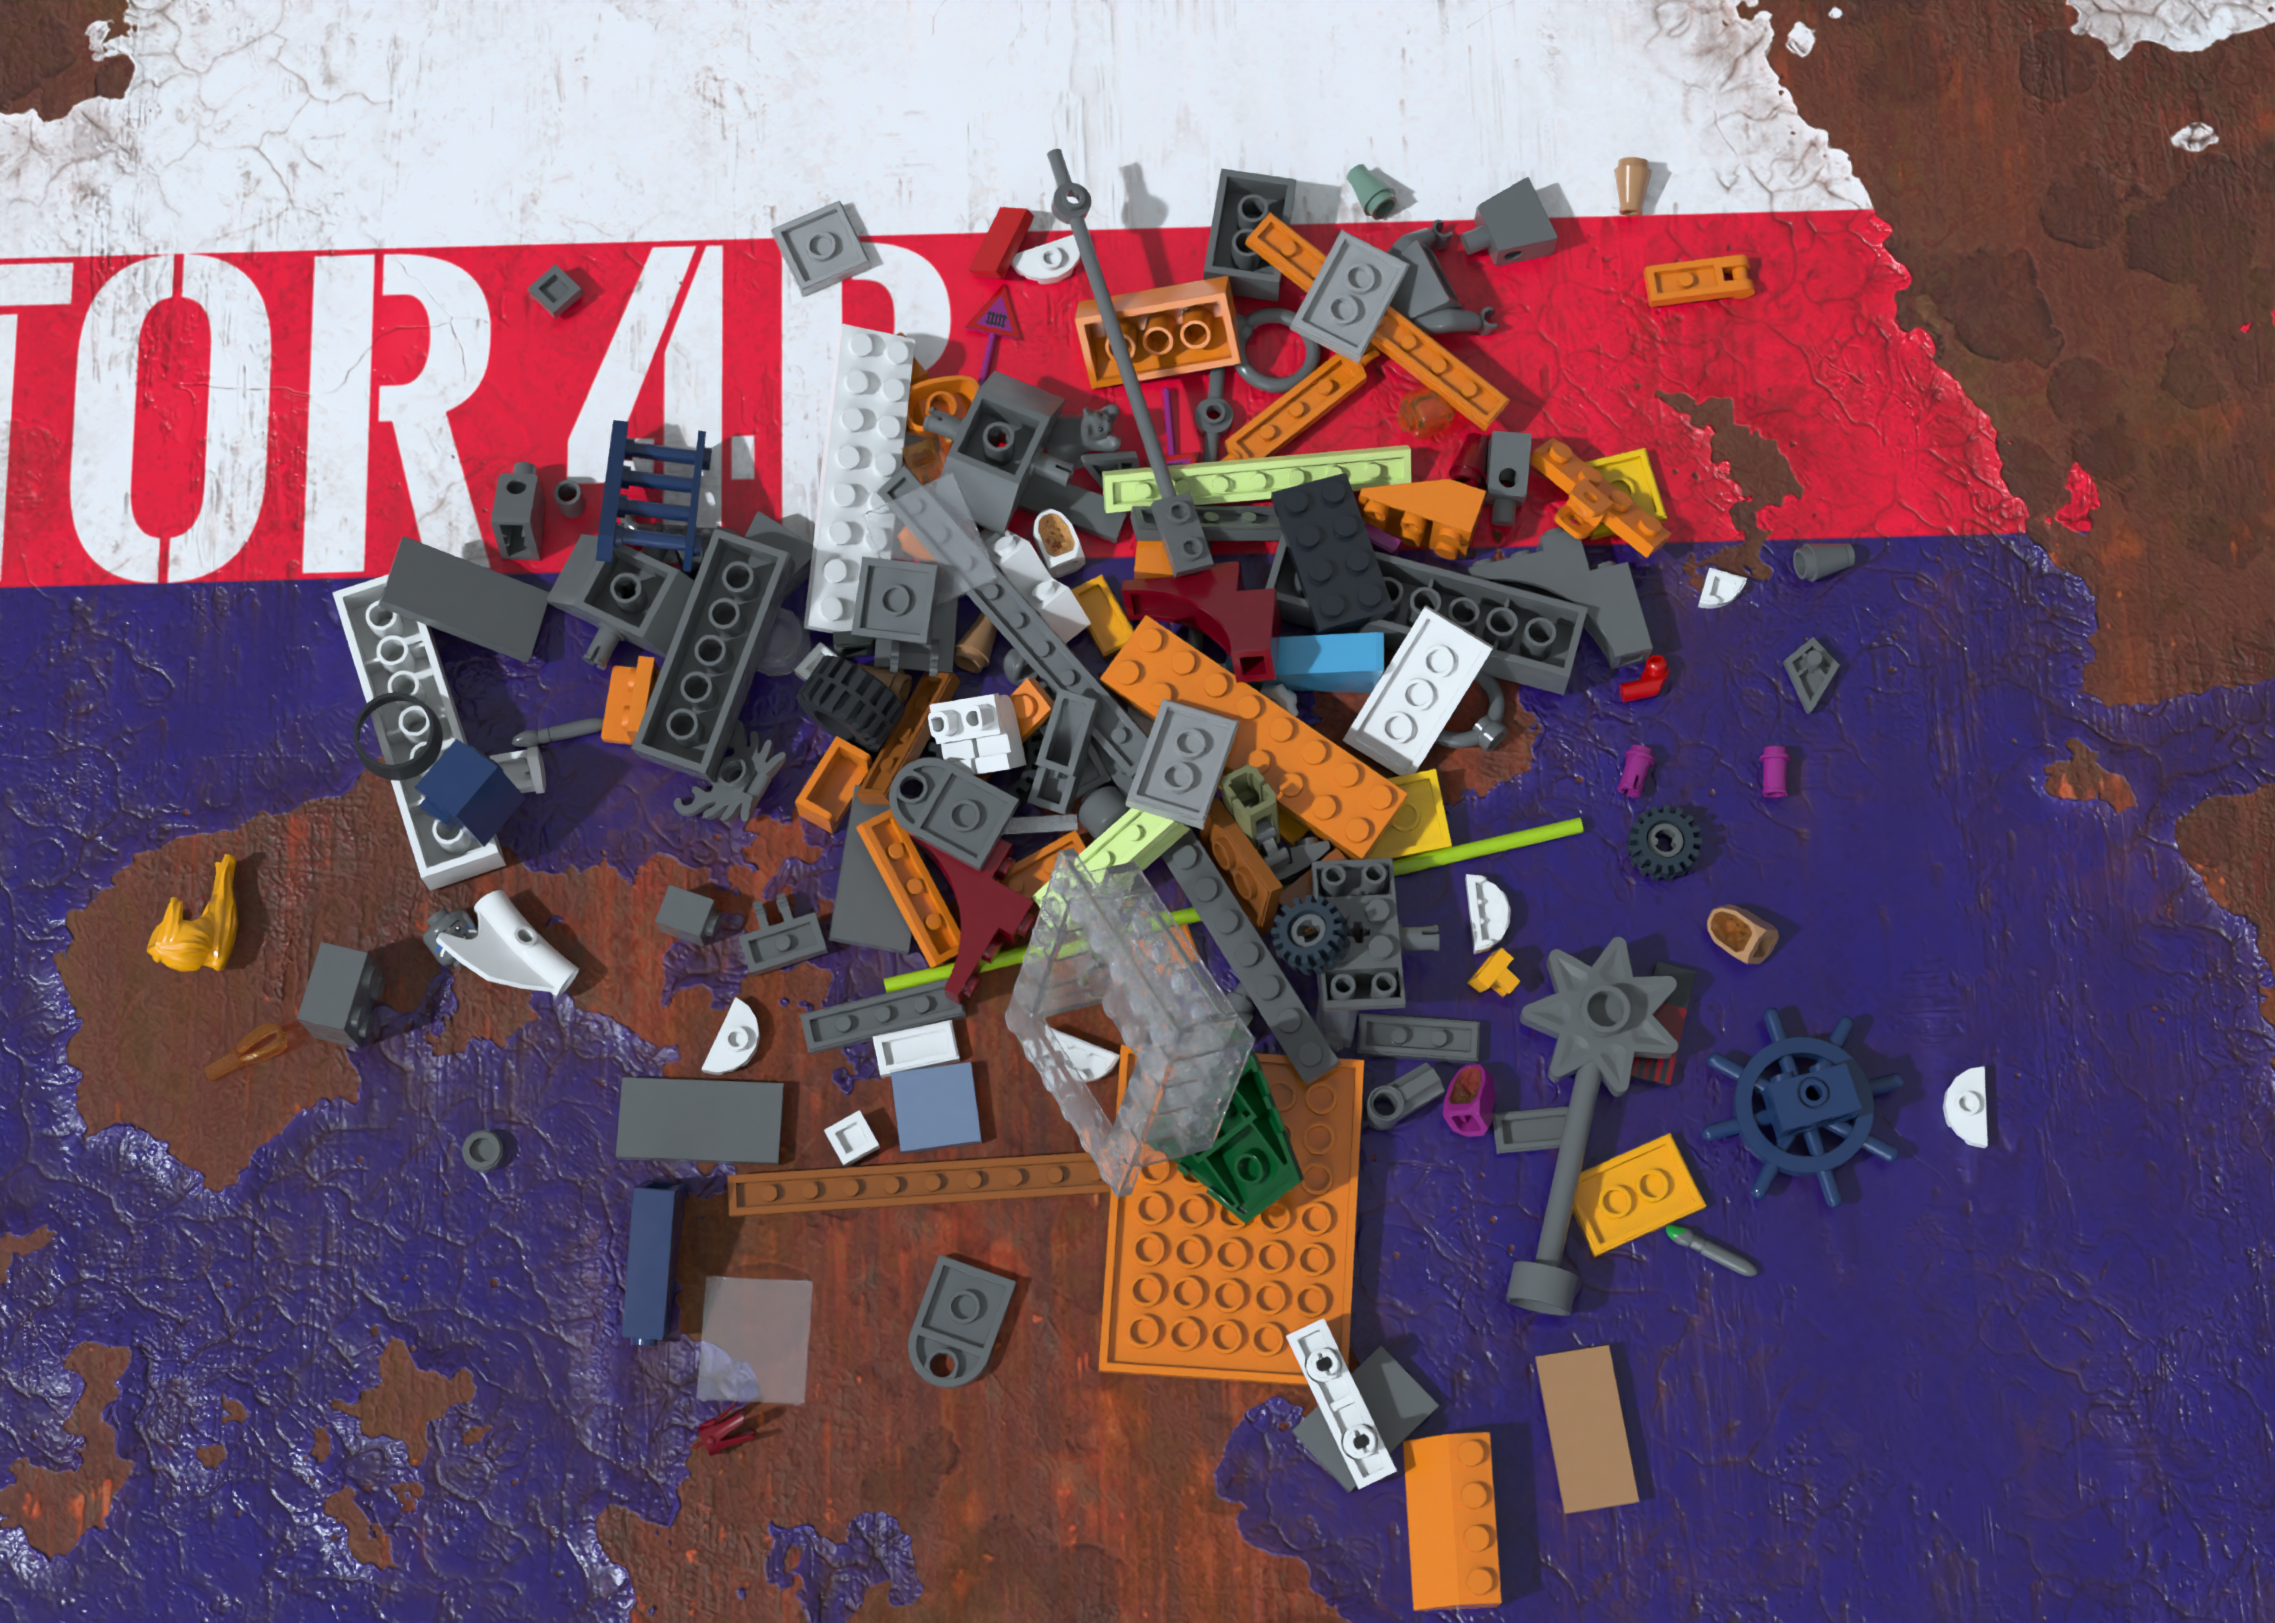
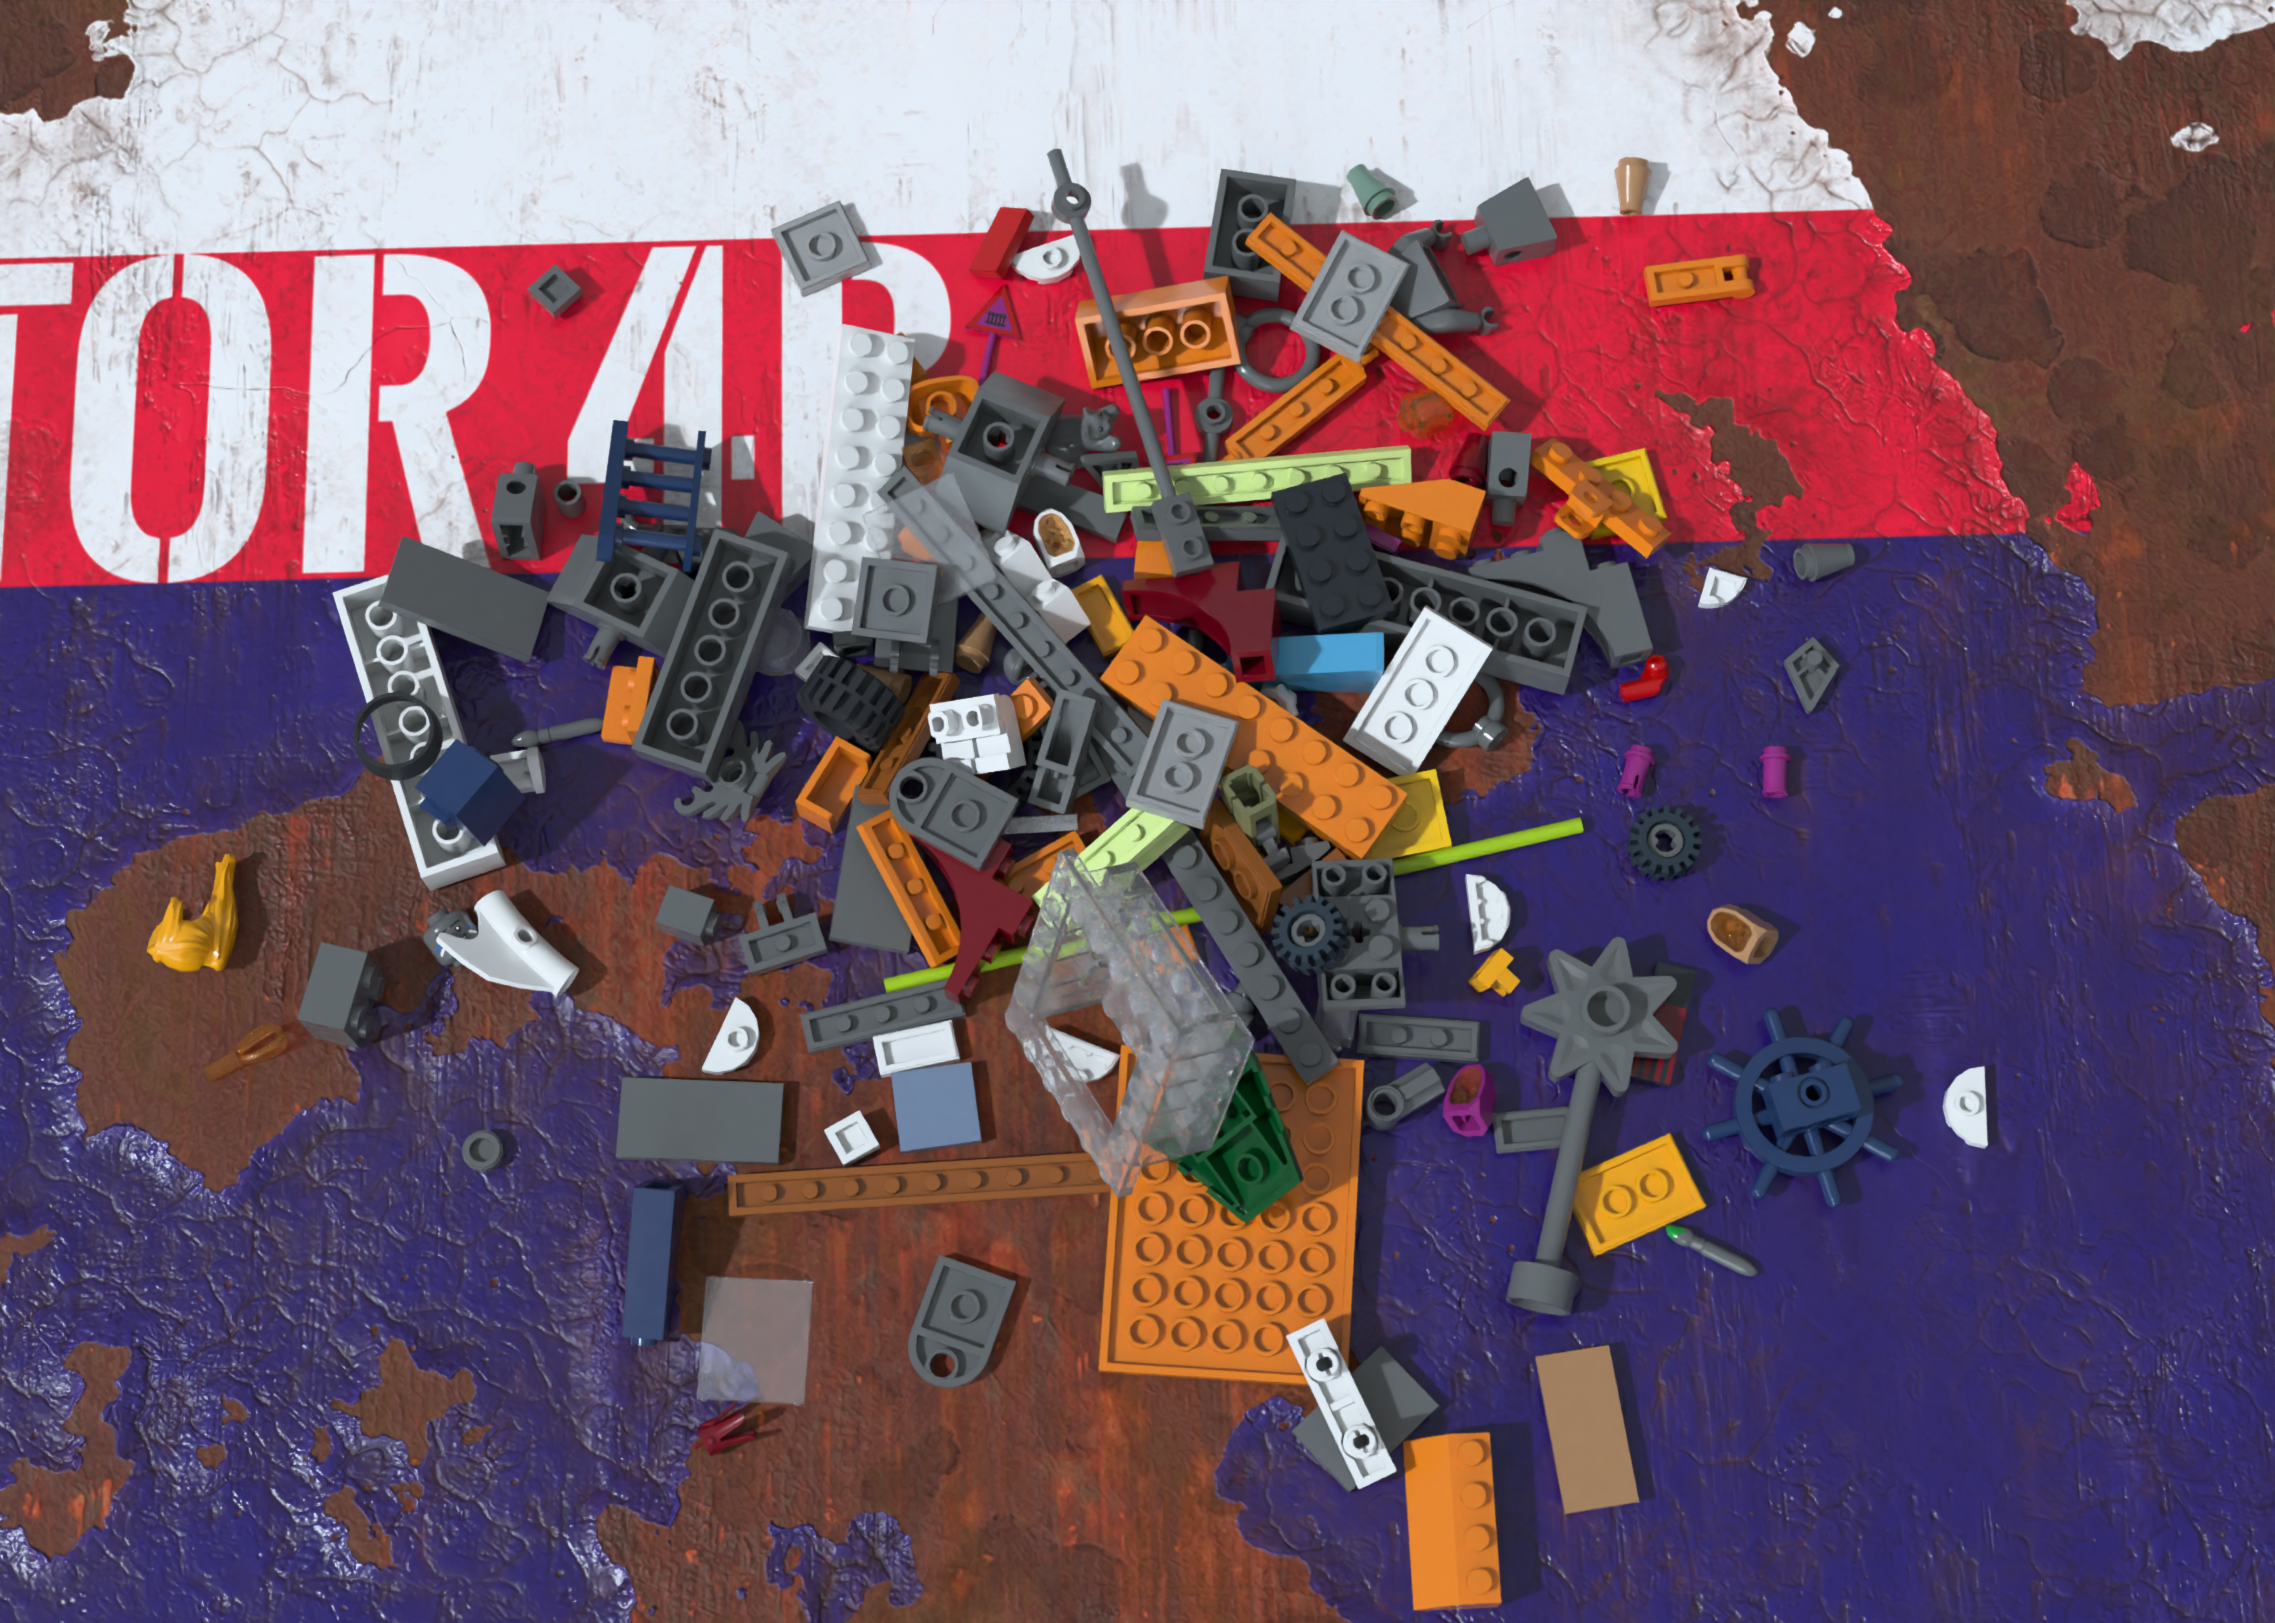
dark grey head [1078,786,1131,840] -> none

